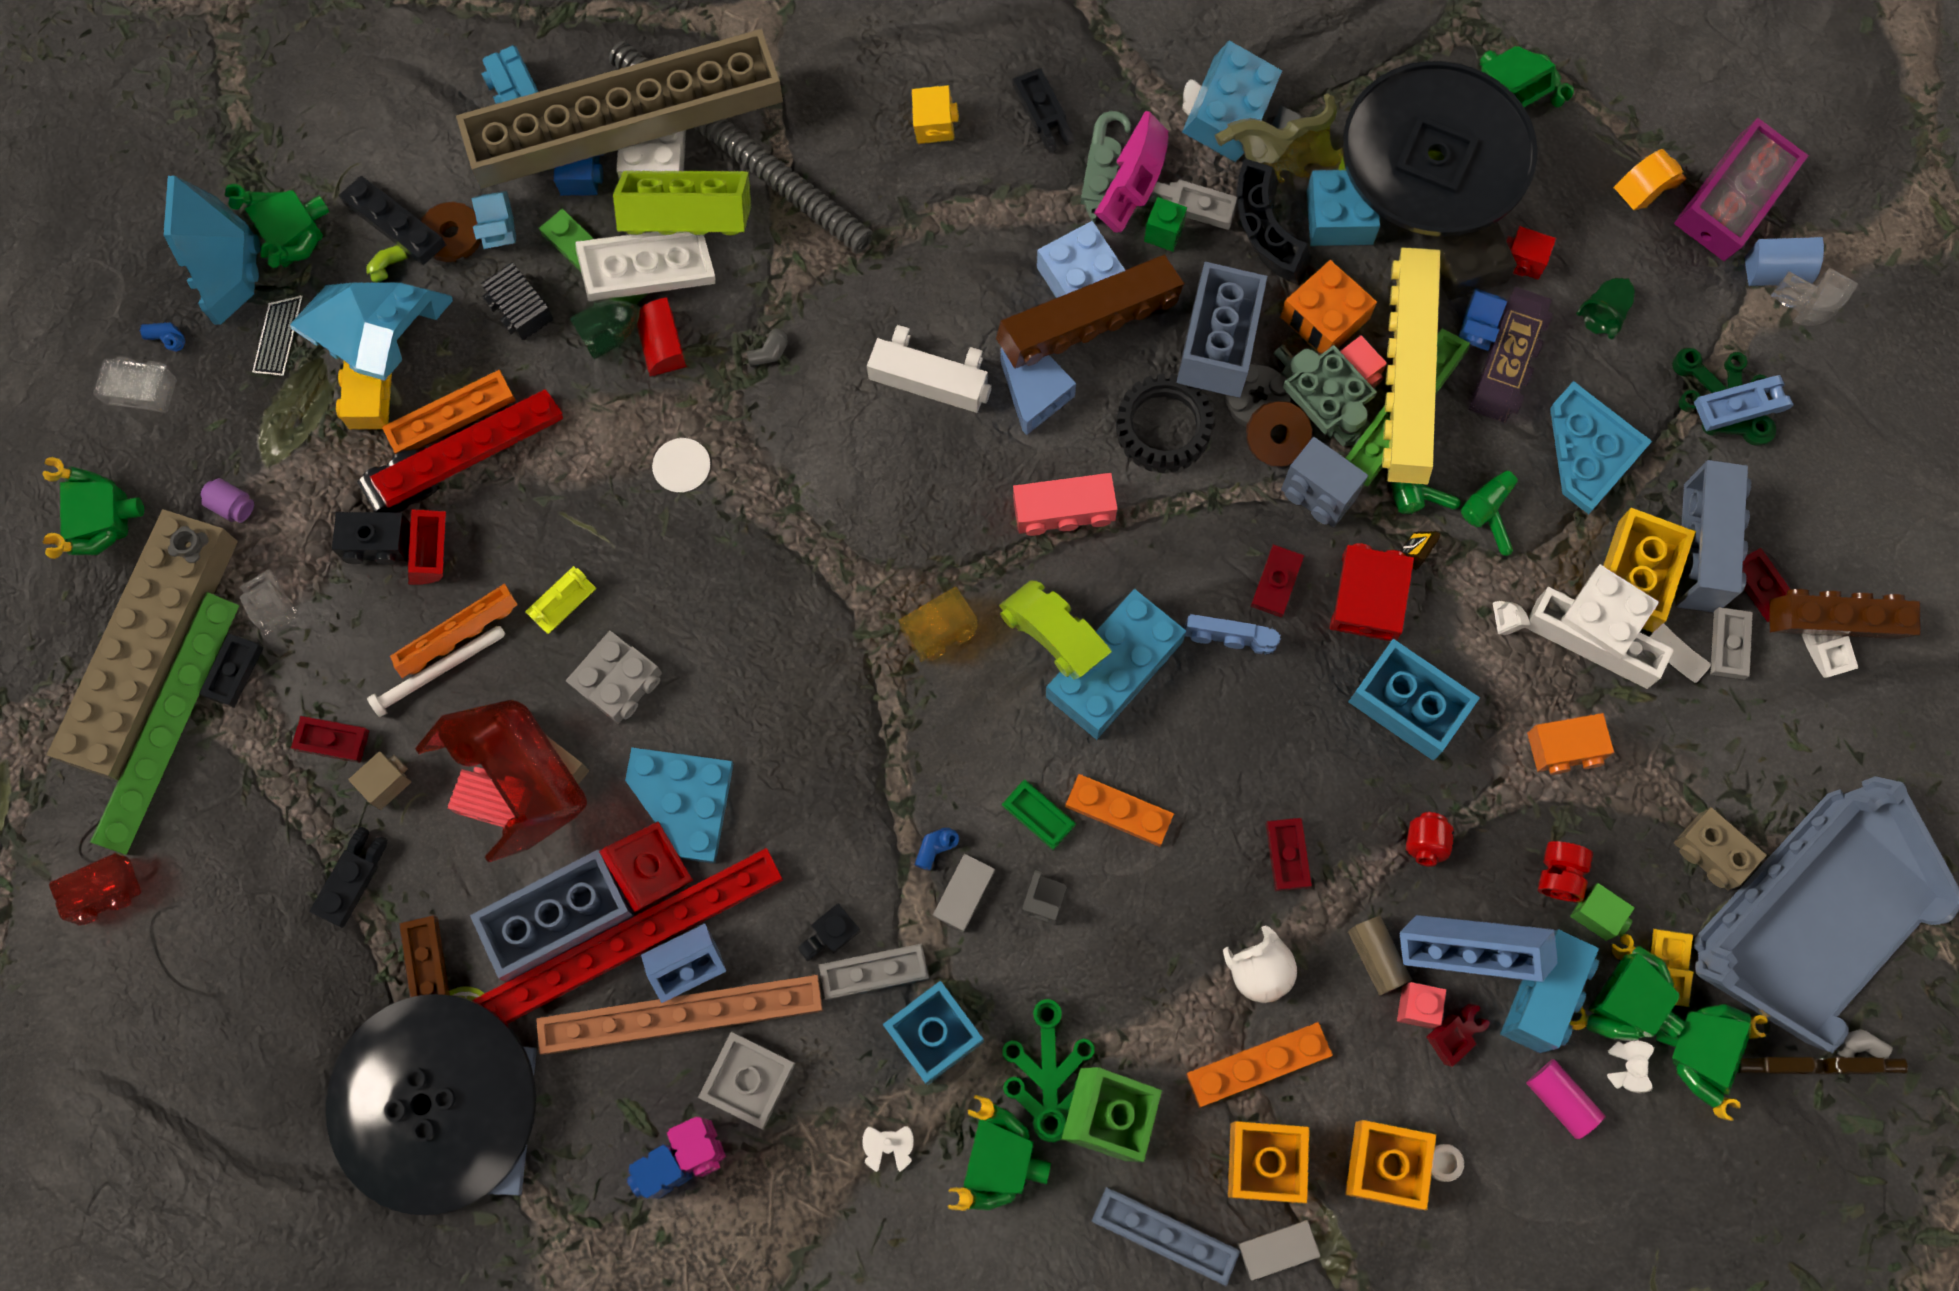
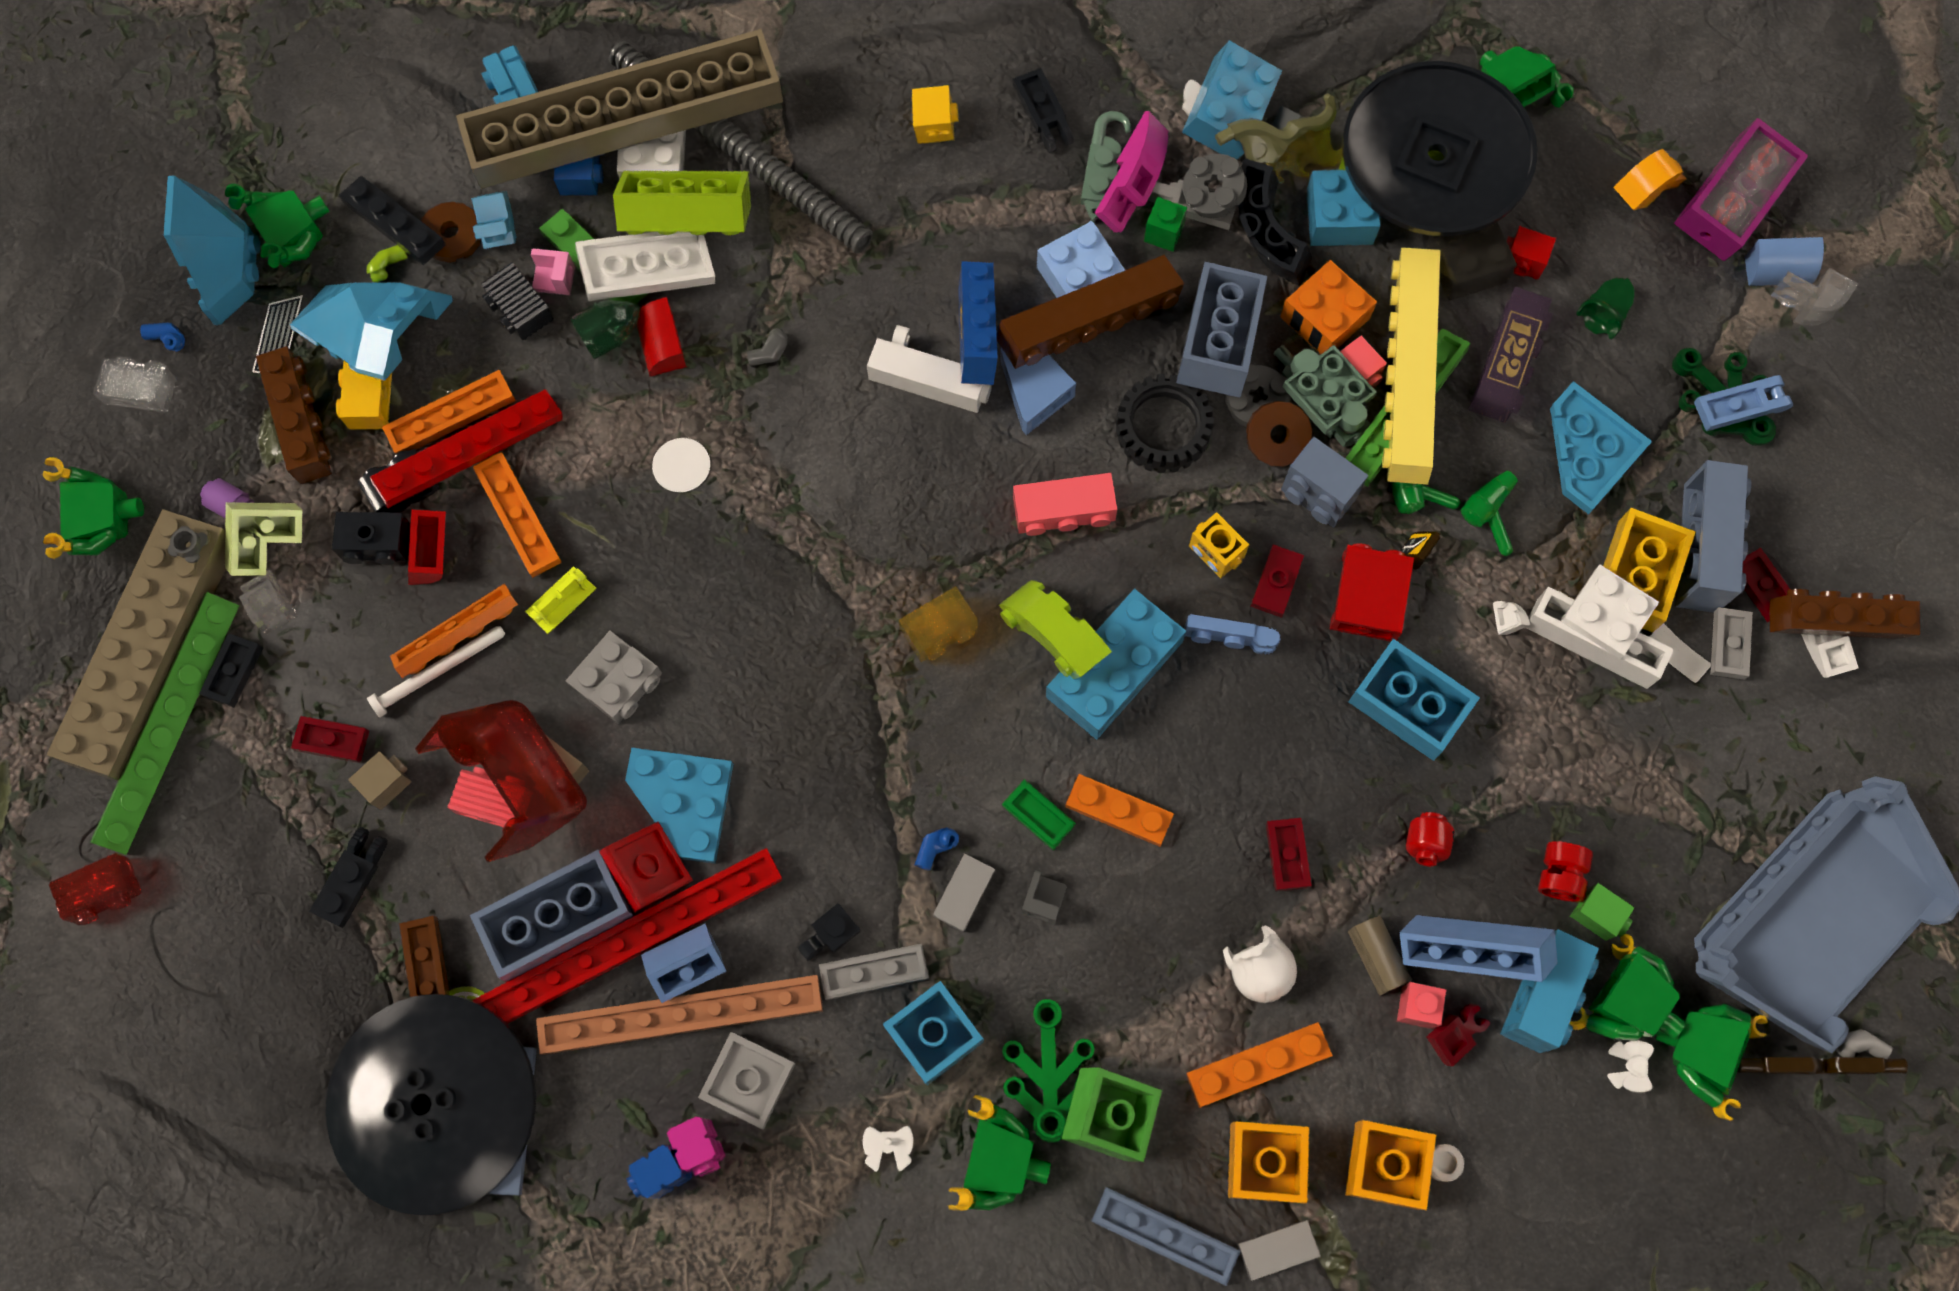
blue brick [1458,288,1507,351] -> none
dark pink brick [1526,1059,1605,1139] -> none
orange brick [1527,713,1614,775] -> none
yellow slope [1651,928,1693,1007] -> none
dark tan brick [1673,807,1767,891] -> none
none -> yellowish green brick [225,502,303,576]
none -> reddish brown brick [256,346,332,484]
none -> orange plate [473,452,562,578]
none -> bright pink panel [531,249,575,295]
none -> blue brick [958,261,998,385]
none -> dark grey plate [1183,154,1247,219]
none -> yellow head [1189,512,1249,578]

